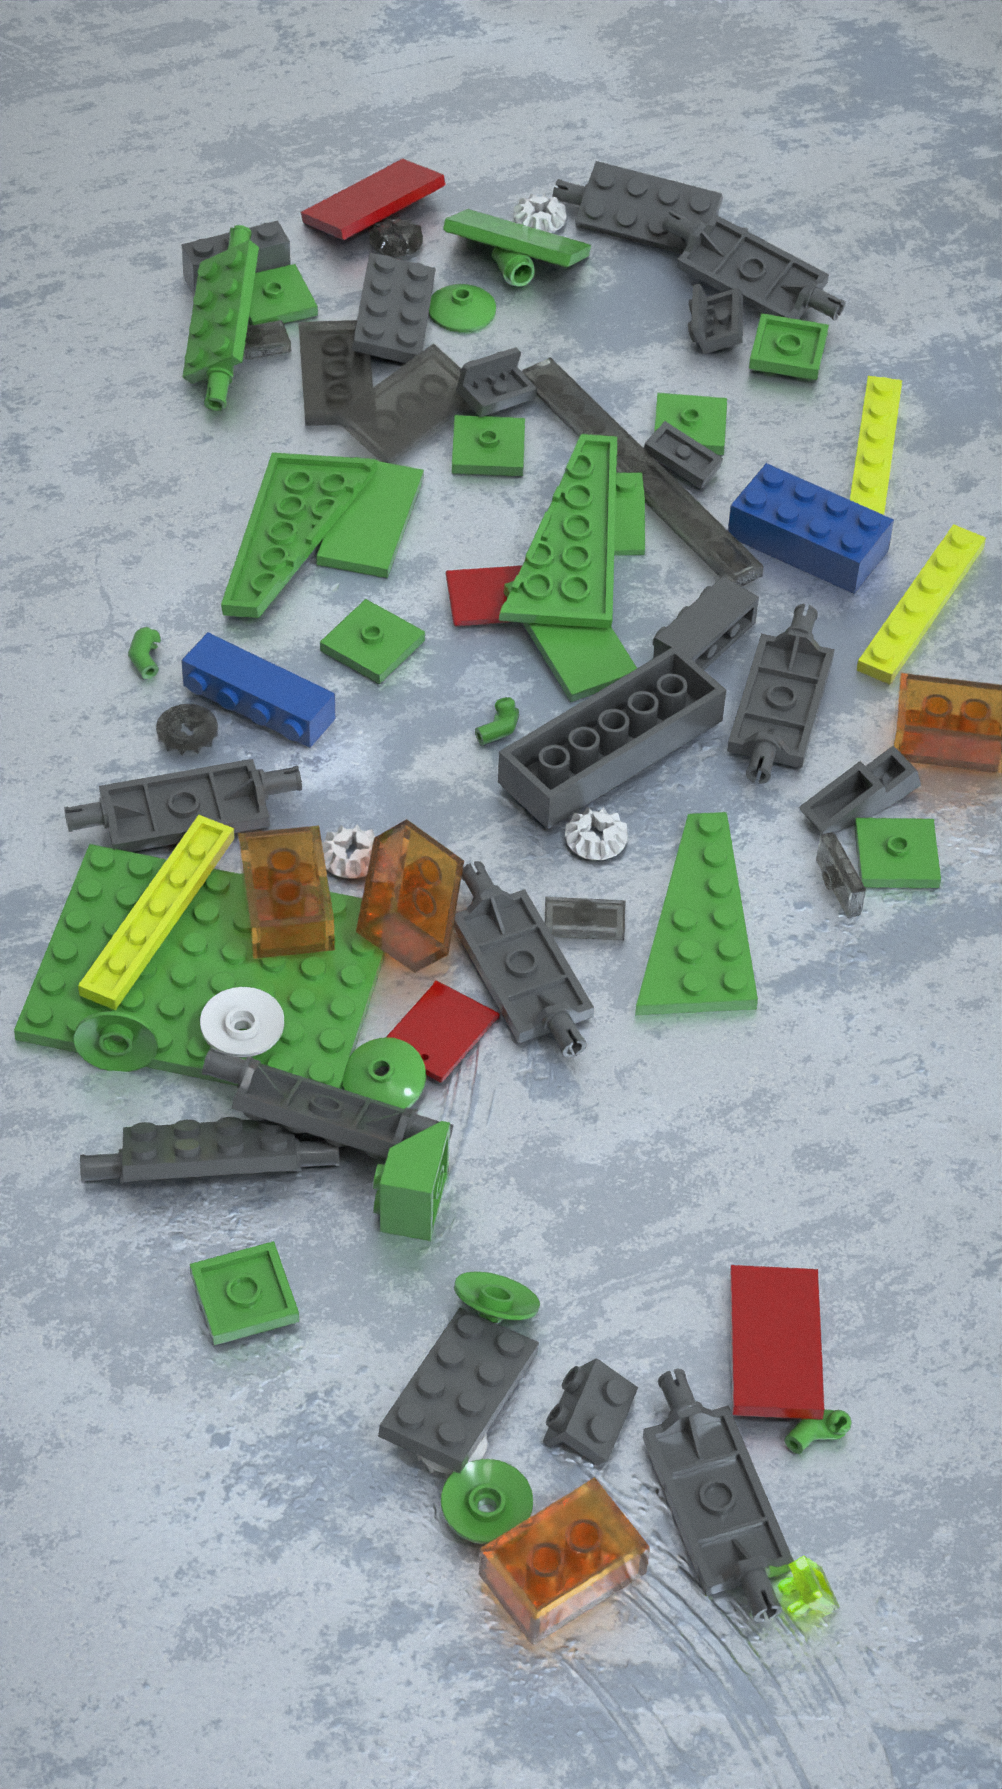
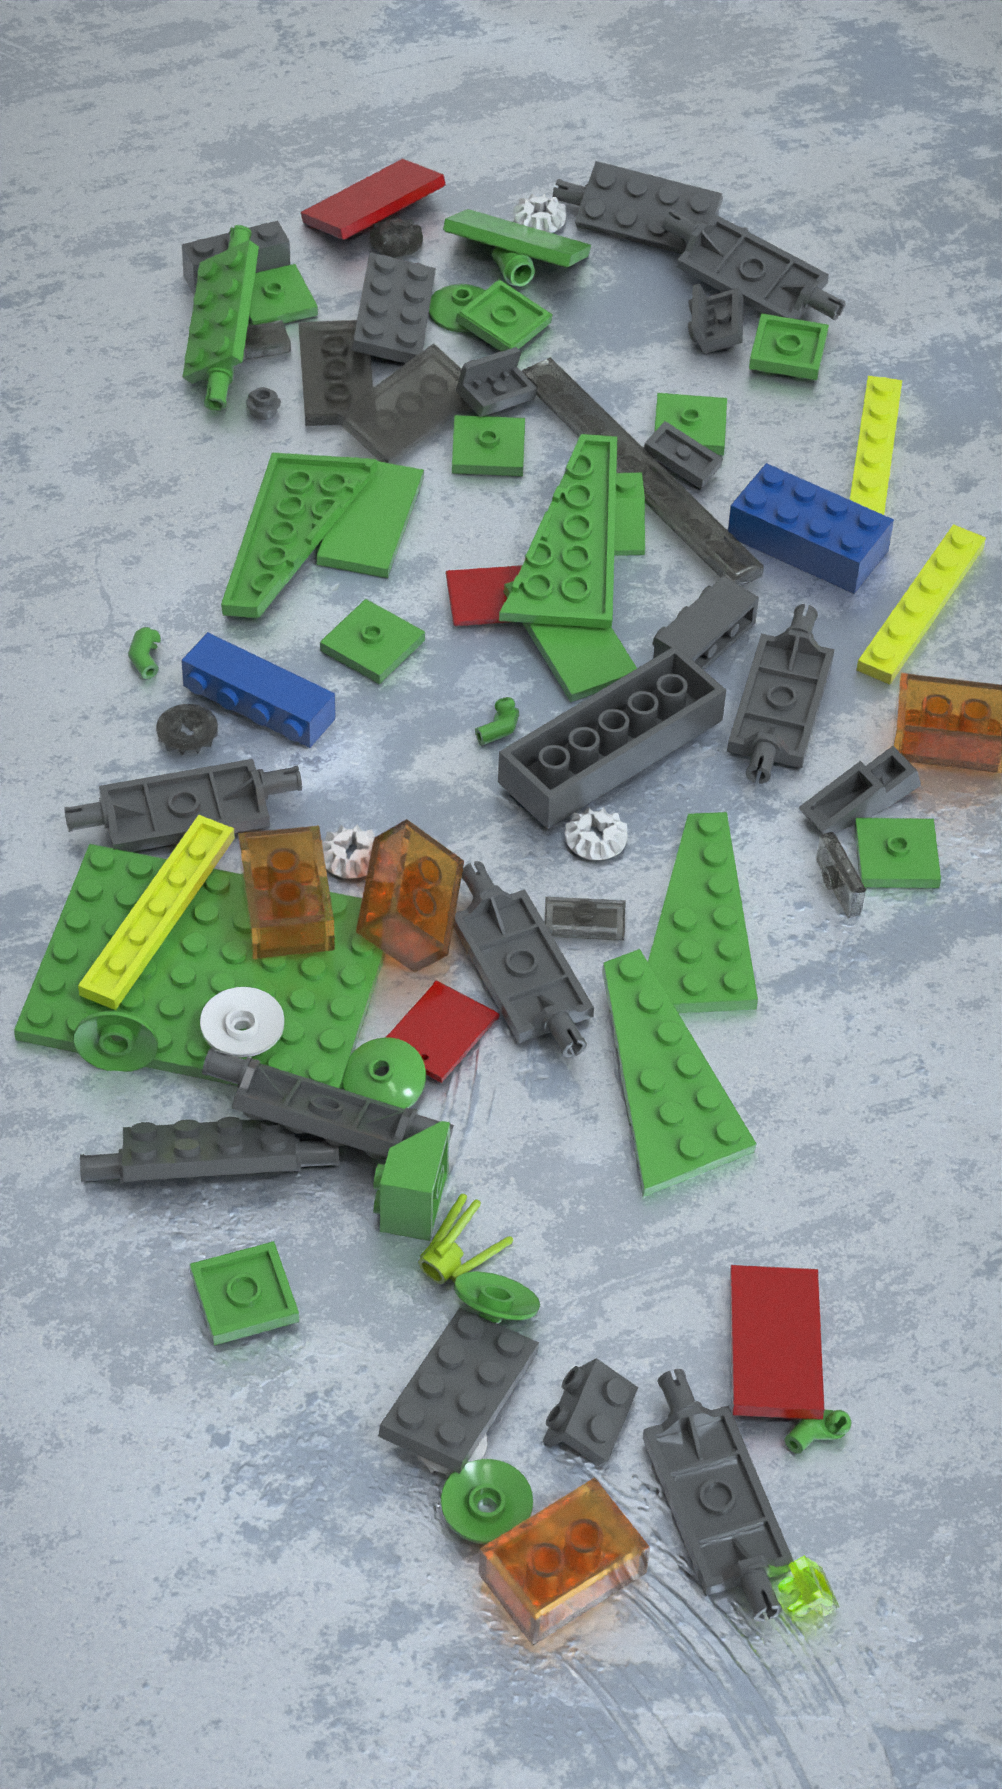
none -> dark grey plate [246,387,281,420]
none -> lime plant [418,1194,513,1284]
none -> bright green plate [456,279,553,351]
none -> bright green wing [602,949,757,1198]

